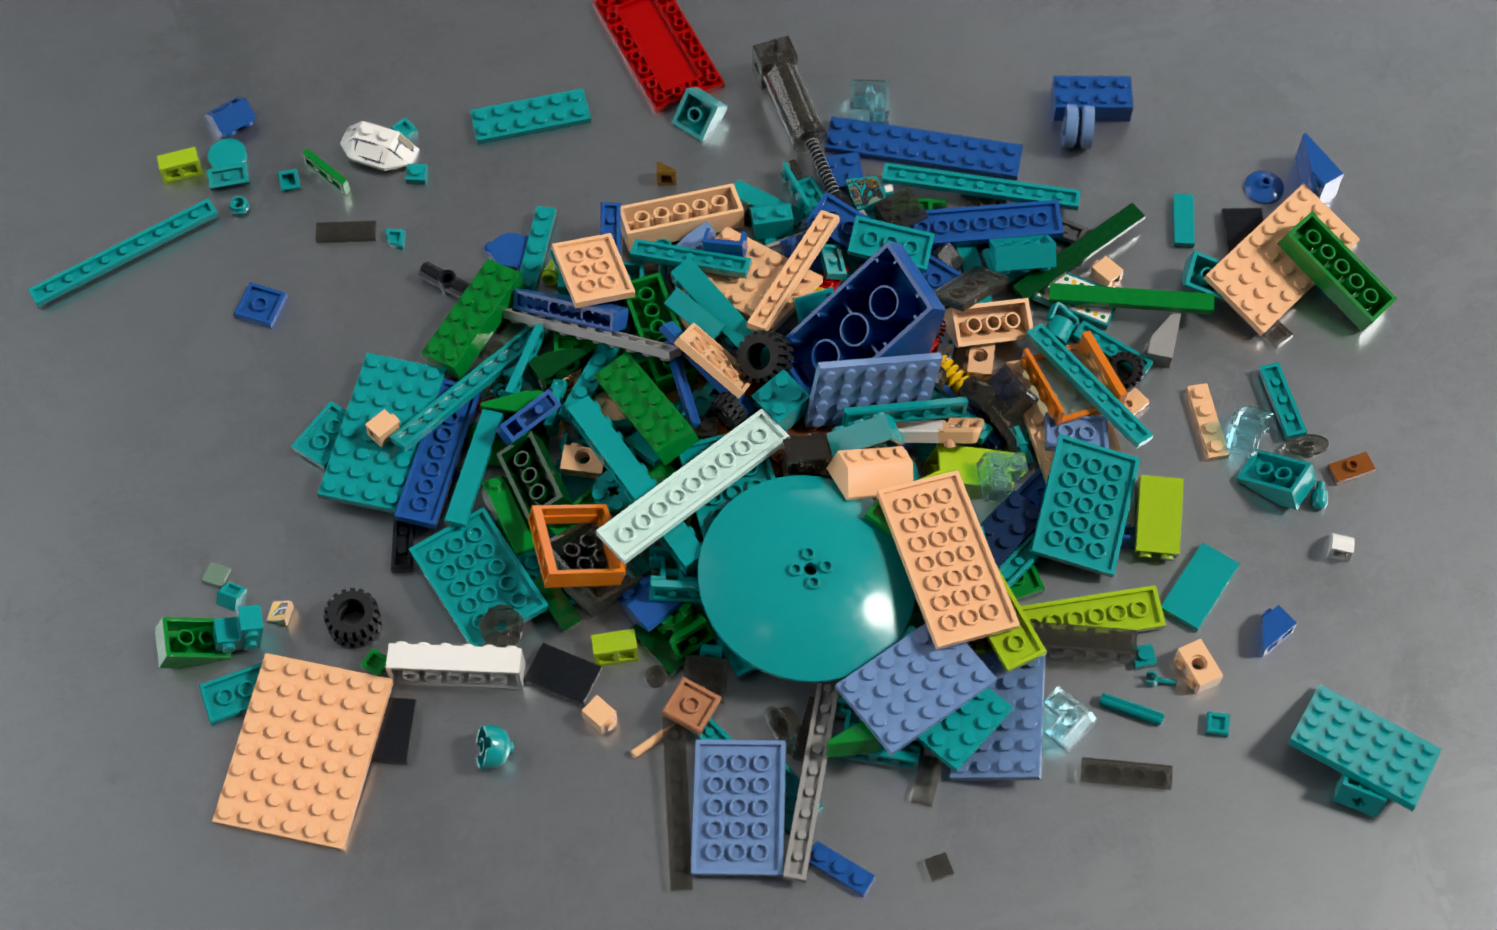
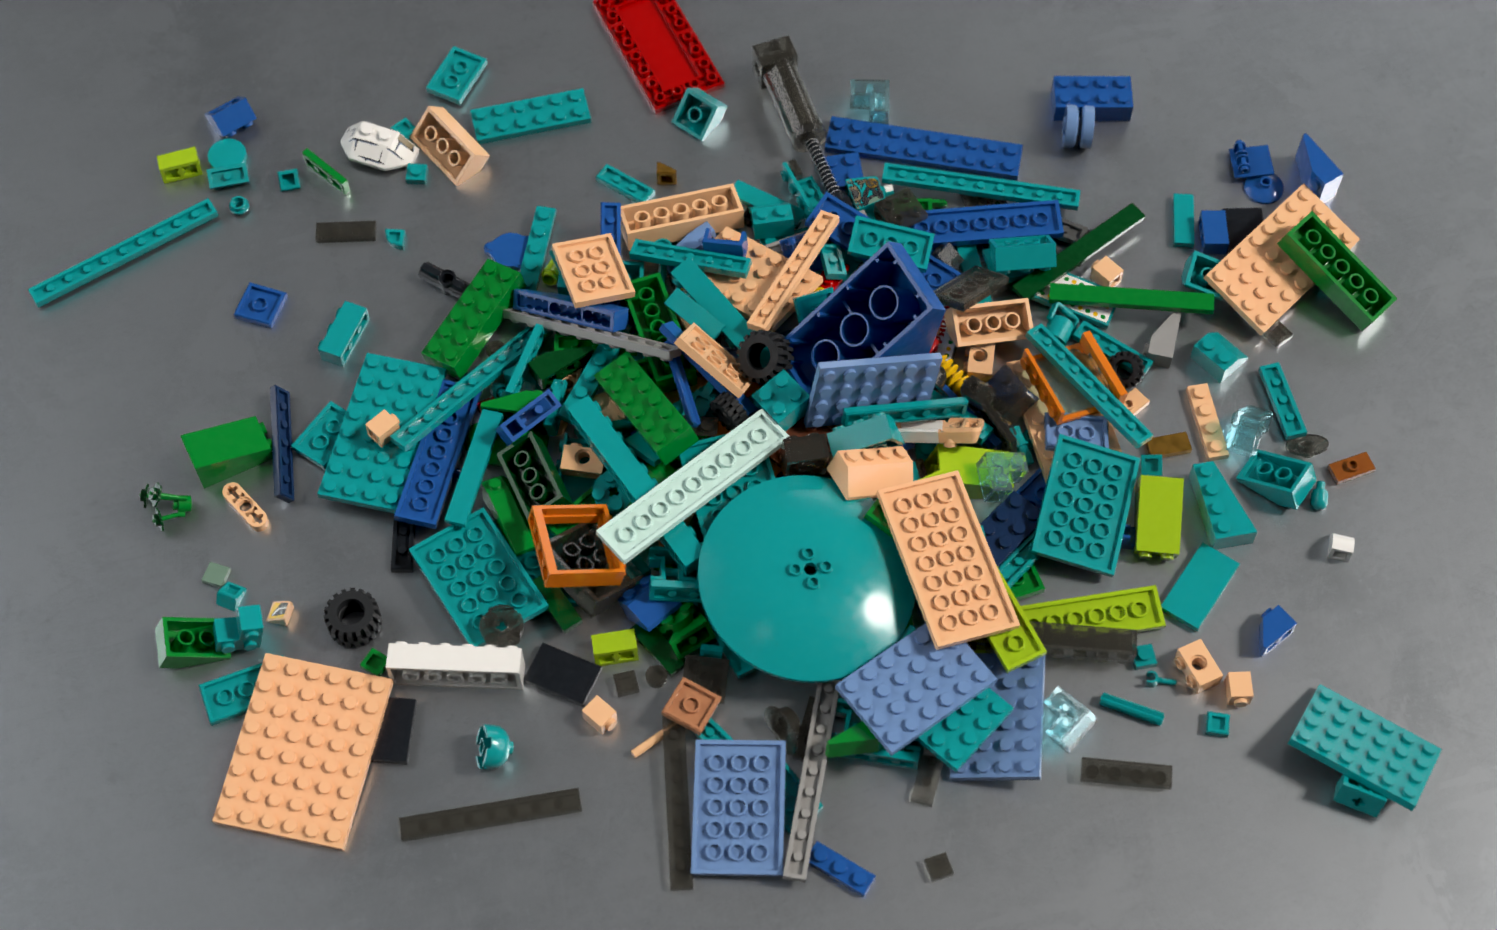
none -> plant [139,482,192,532]
none -> green slope [180,416,273,489]
none -> light nougat beam [222,482,269,532]
none -> dark blue tile [270,385,294,503]
none -> teal brick [318,301,370,368]
none -> clear smoke tile [399,788,582,842]
none -> light nougat slope [410,106,490,186]
none -> teal plate [426,46,488,105]
none -> teal tile [595,164,655,203]
none -> clear smoke tile [613,670,639,697]
none -> teal plate [1141,455,1163,476]
none -> pearl gold tile [1146,432,1192,458]
none -> teal wedge [1189,461,1258,550]
none -> teal slope [1190,332,1248,384]
none -> blue panel [1198,210,1229,255]
none -> light nougat brick [1224,672,1254,707]
none -> blue hinge [1229,140,1274,179]

